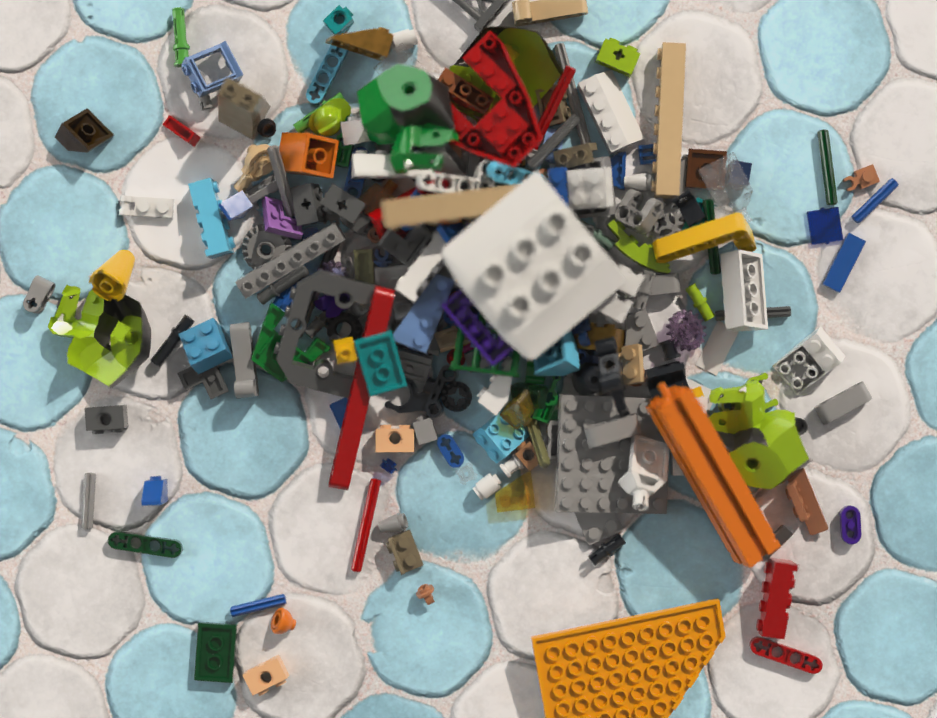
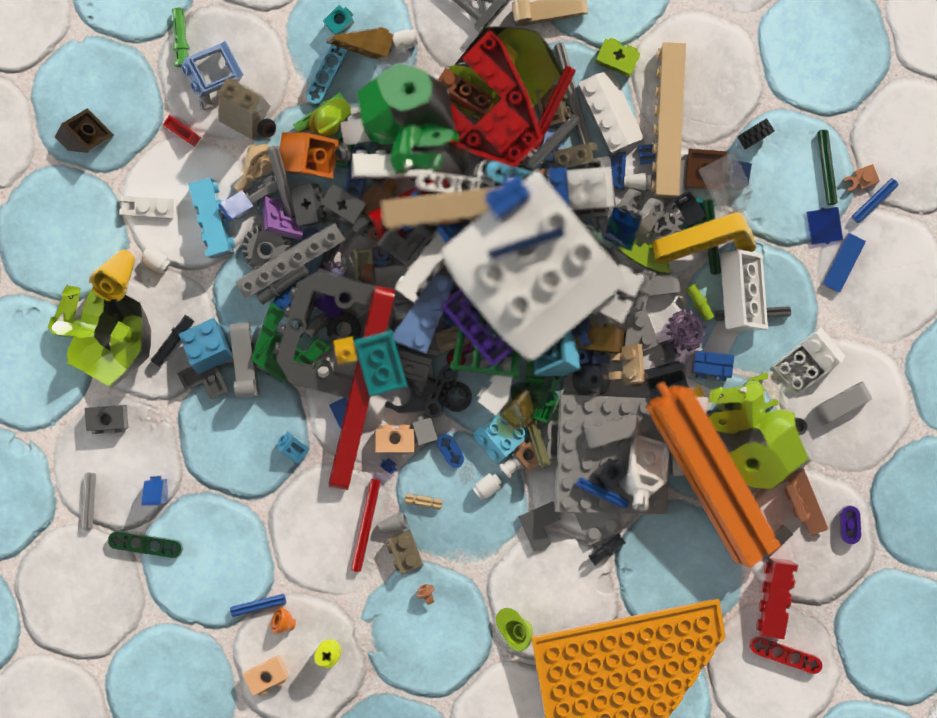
light grey piece [23,275,56,314] -> none
dark green plate [194,622,237,683] -> none
clear yellow wing [495,471,535,513] -> none
black piece [595,336,630,417] -> none
none -> white brick [141,247,171,274]
none -> dark azure bracket [277,432,310,464]
none -> neon yellow piece [314,639,342,668]
none -> dark grey plate [335,143,352,162]
none -> reddish brown tile [361,263,375,282]
none -> tan axle [405,494,442,510]
none -> blue brick [484,176,531,221]
none -> dark blue axle [487,227,565,261]
none -> lime piece [496,608,533,651]
none -> dark grey tile [518,501,561,552]
none -> blue axle [576,478,629,509]
none -> black brick [592,458,627,490]
none -> piece [604,207,642,251]
none -> blue brick [691,350,734,381]
none -> black tyre [737,118,775,150]

